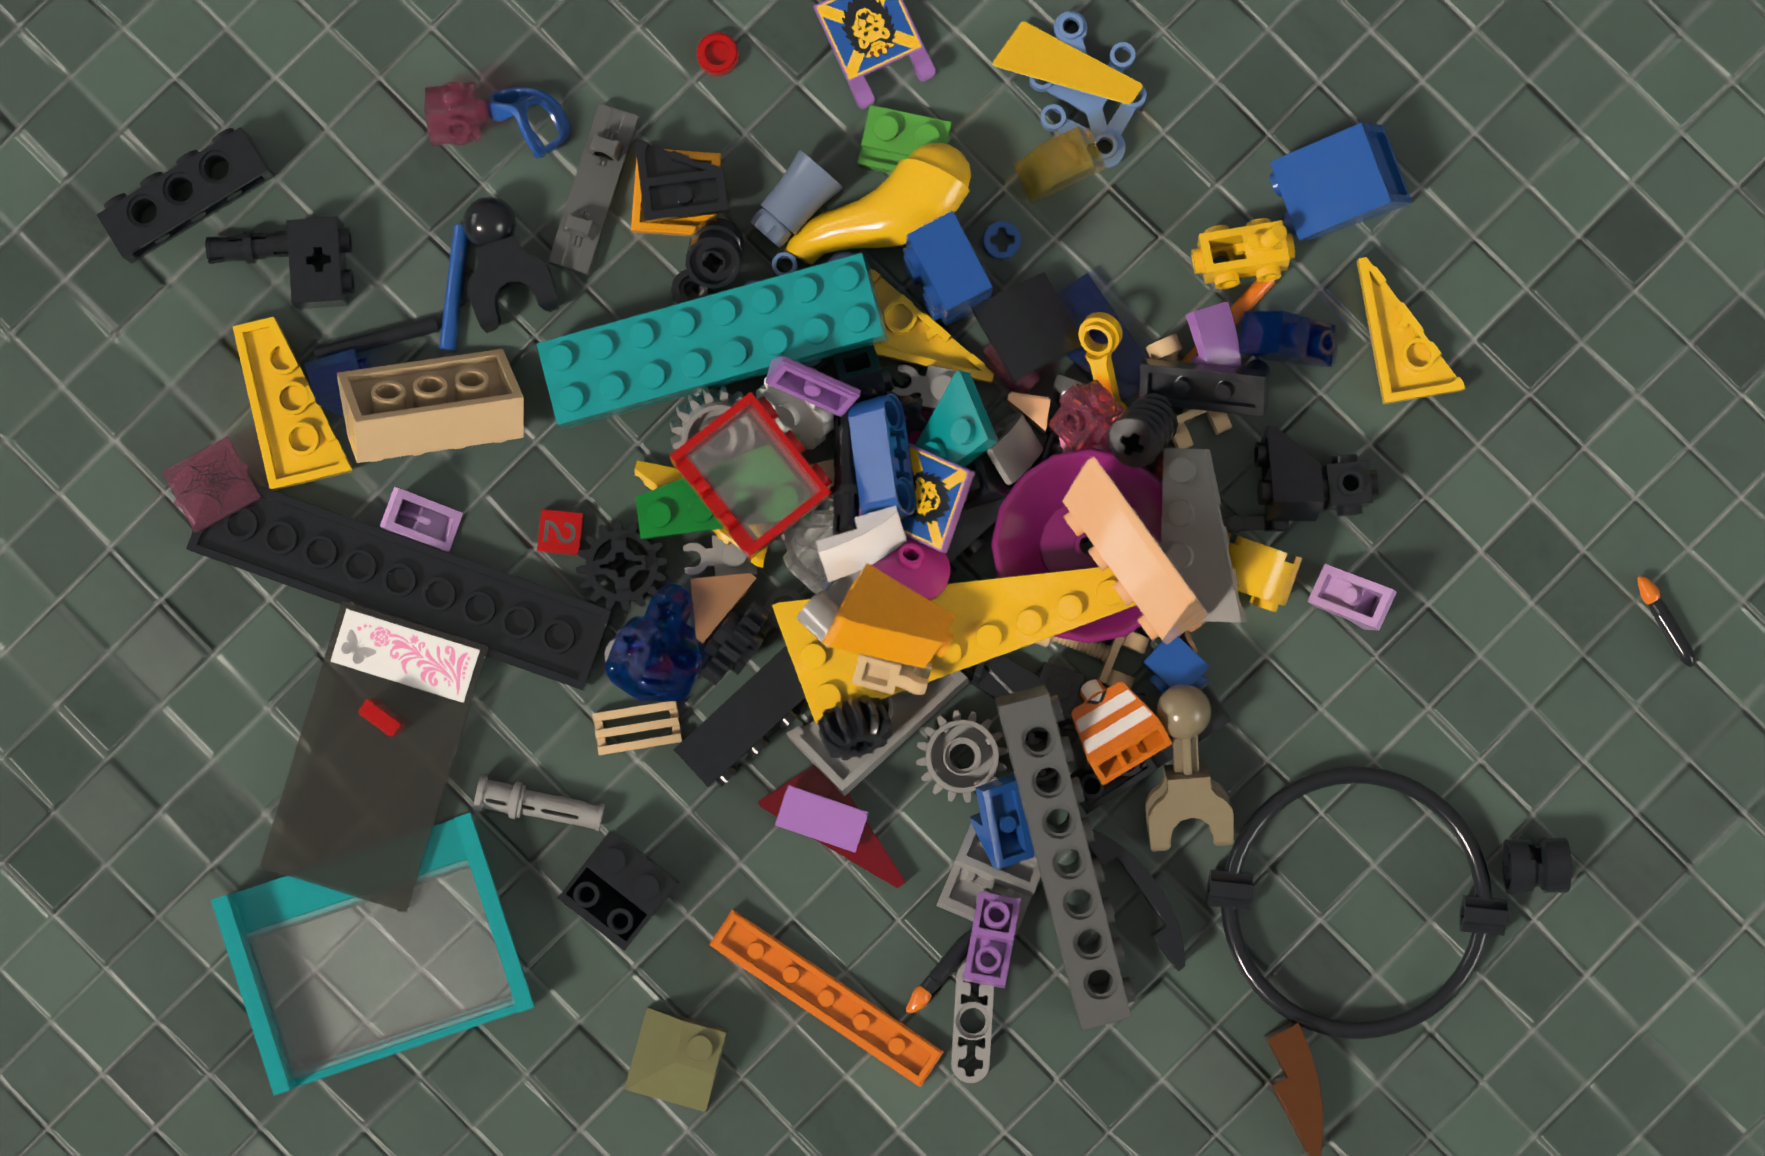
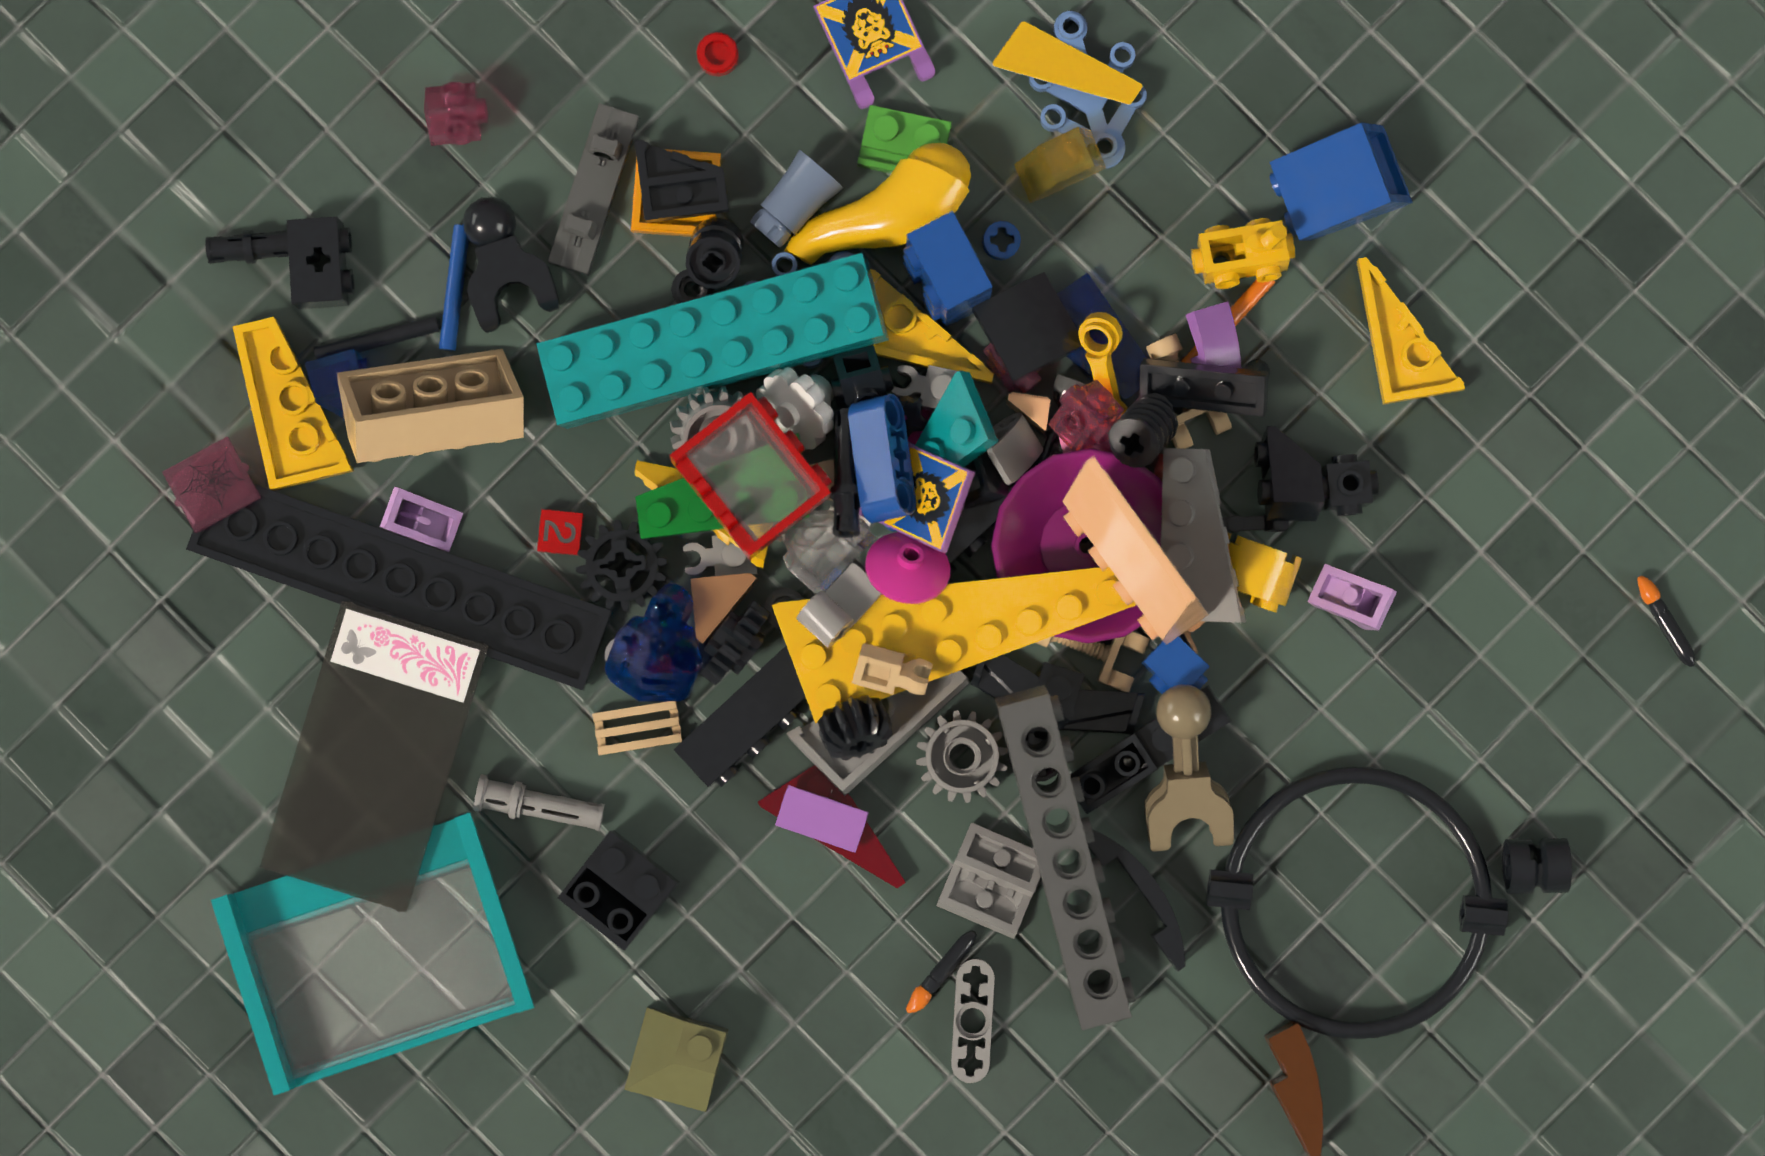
black brick [97,127,274,264] -> none
red tile [358,698,408,737] -> none
blue piece [487,87,571,158] -> none
orange tile [709,909,944,1087] -> none
medium lavender slope [765,356,861,417] -> none
white slope [816,506,907,582] -> none
light orange slope [822,563,955,669] -> none
medium lavender slope [963,891,1021,988] -> none
blue slope [970,774,1035,870] -> none
orange torso [1071,679,1173,785] -> none
clear blue slope [1240,310,1336,367] -> none

